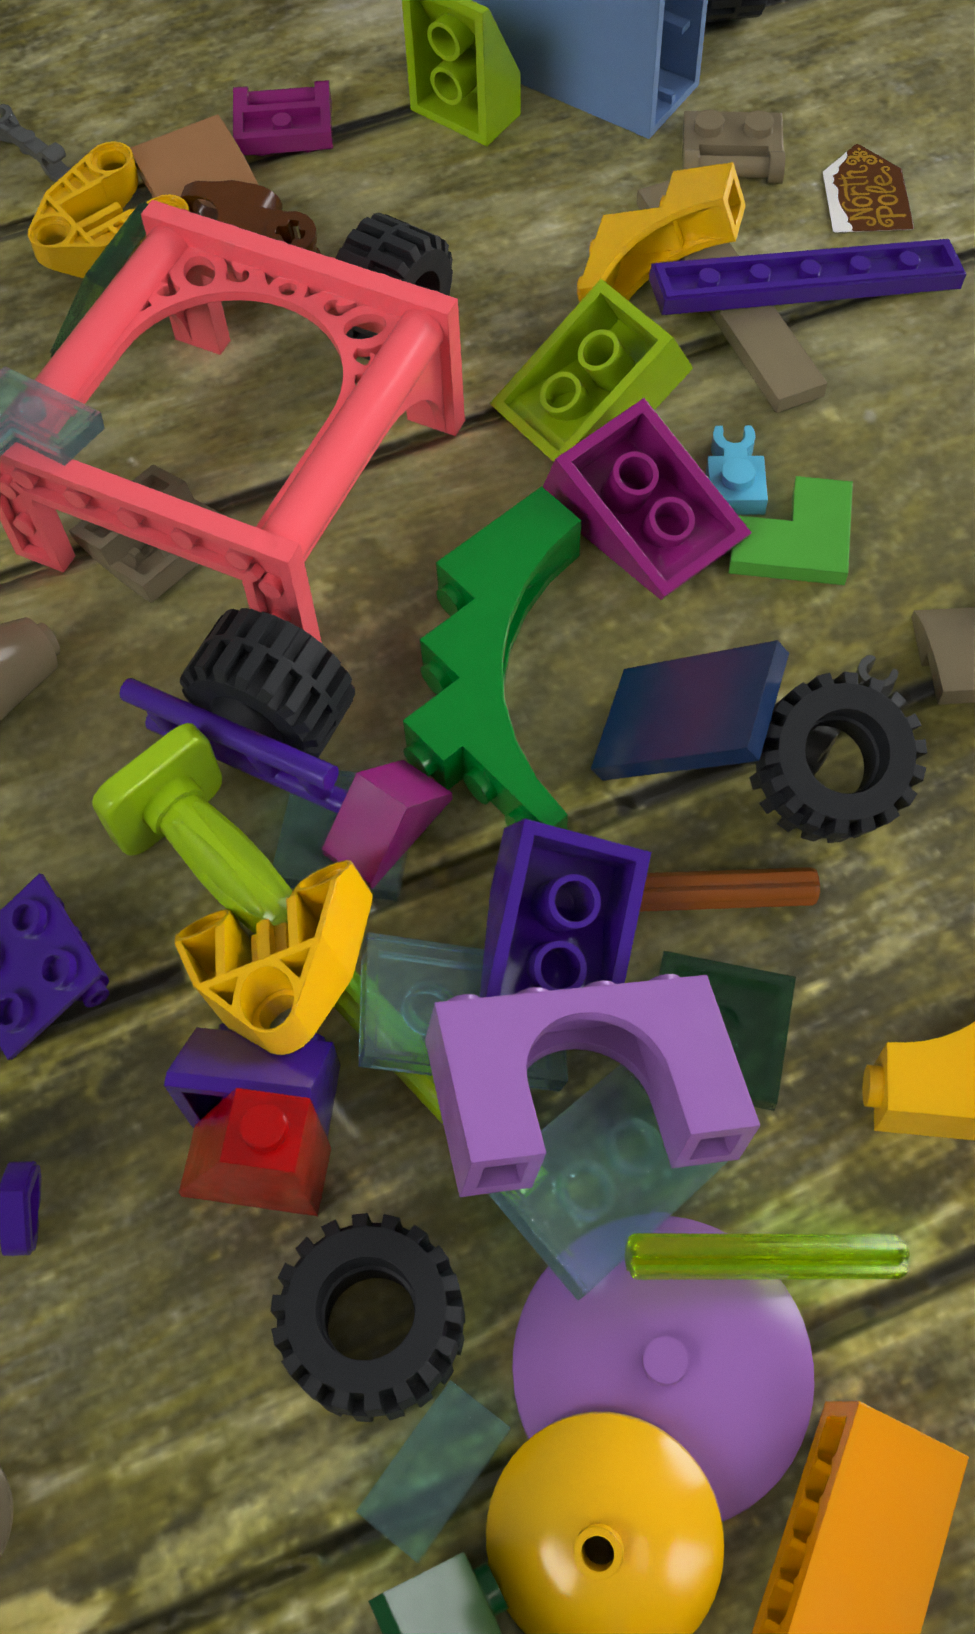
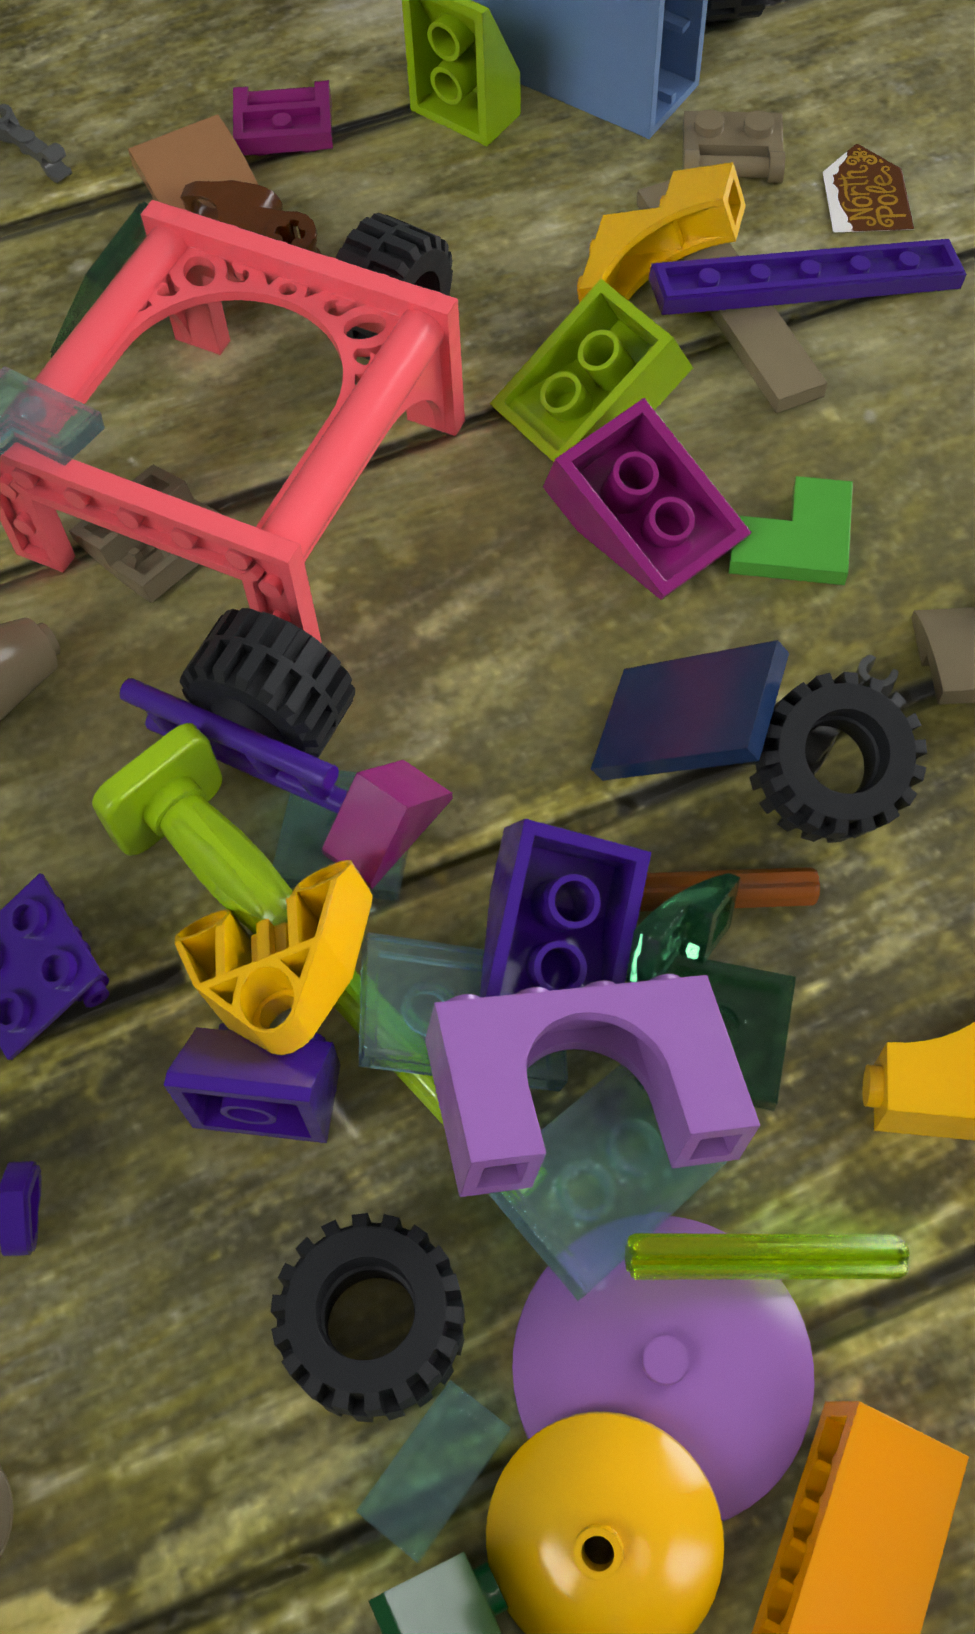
yellow connector [28,141,190,285] -> none
red slope [179,1088,331,1217] -> none
green arch [403,486,581,830] -> none
medium azure plate [706,425,768,515] -> none
none -> clear green slope [626,873,741,983]

